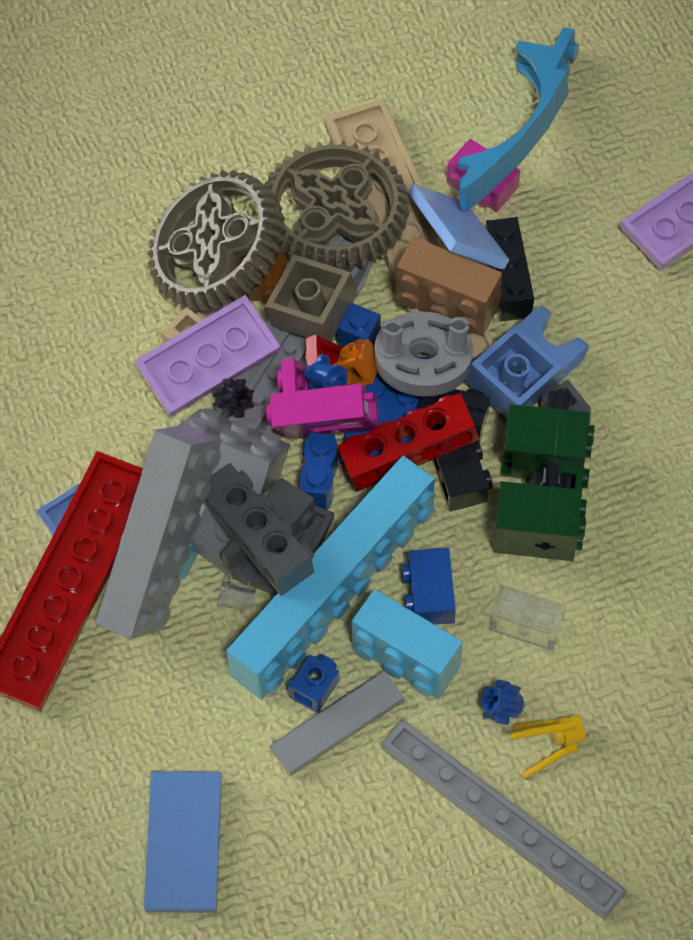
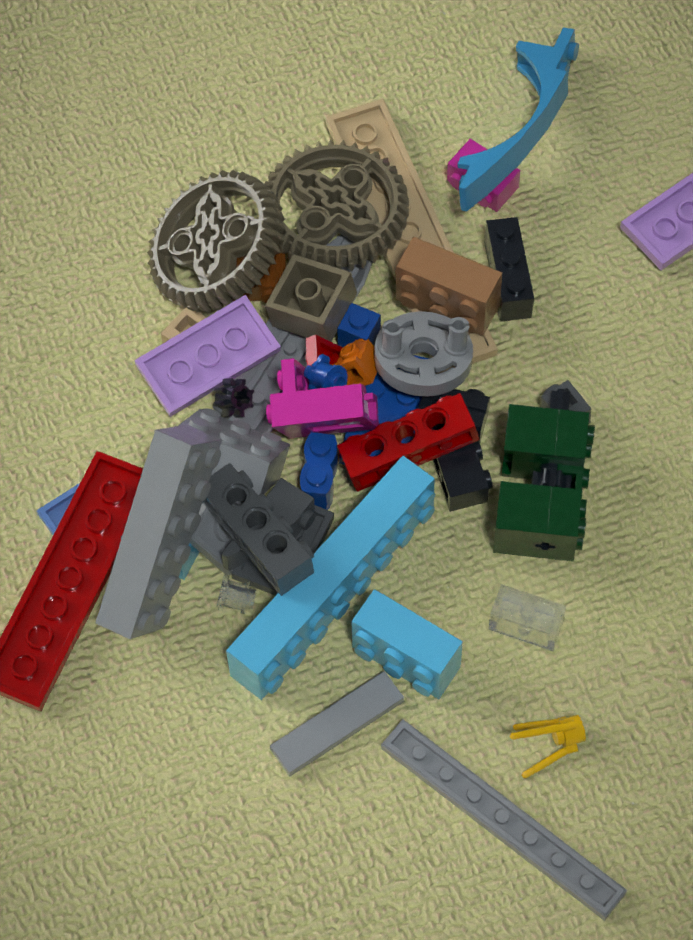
medium blue tile [144,771,222,913] -> none
blue brick [288,654,340,714] -> none
blue brick [402,548,456,625] -> none
light blue tile [408,183,509,269] -> none
medium blue brick [466,305,589,419] -> none
blue gear [481,679,524,725] -> none

